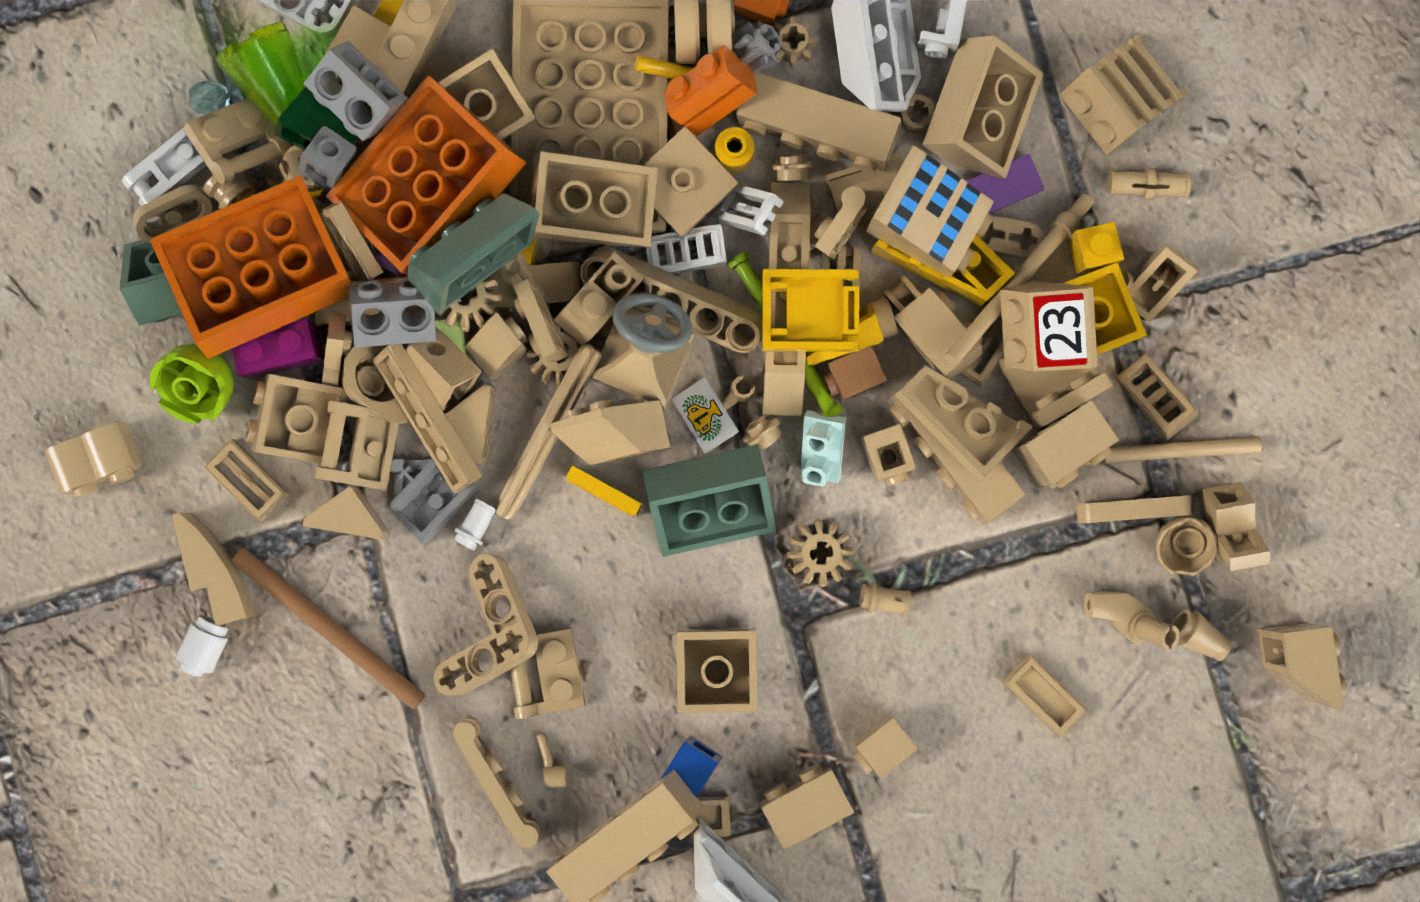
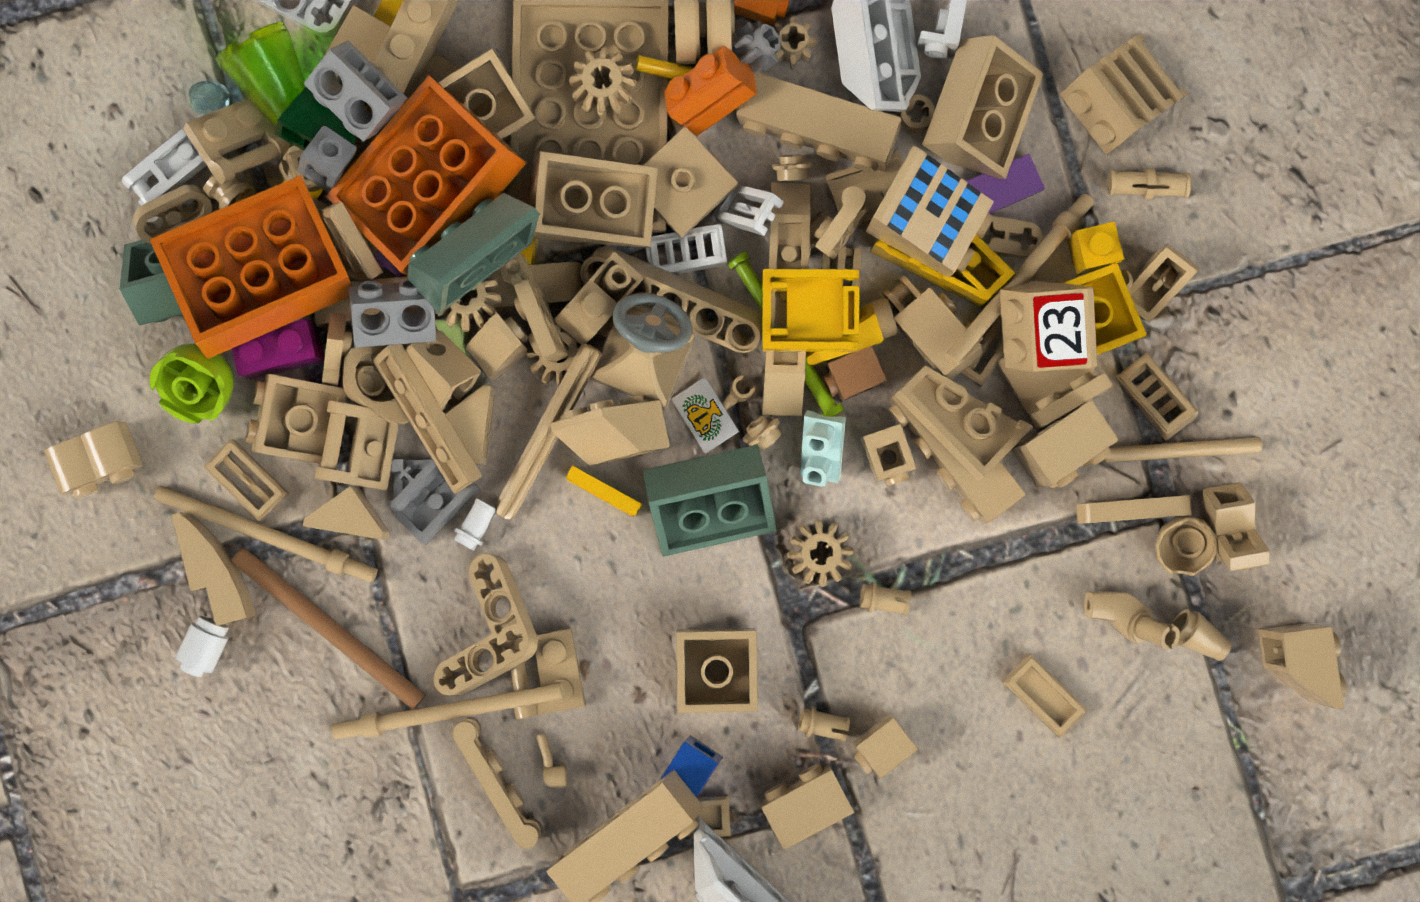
yellow brick [715,127,755,174] -> none
none -> tan bar [154,485,378,584]
none -> tan bar [331,683,564,740]
none -> tan gear [569,47,637,117]
none -> tan pin [798,706,850,742]

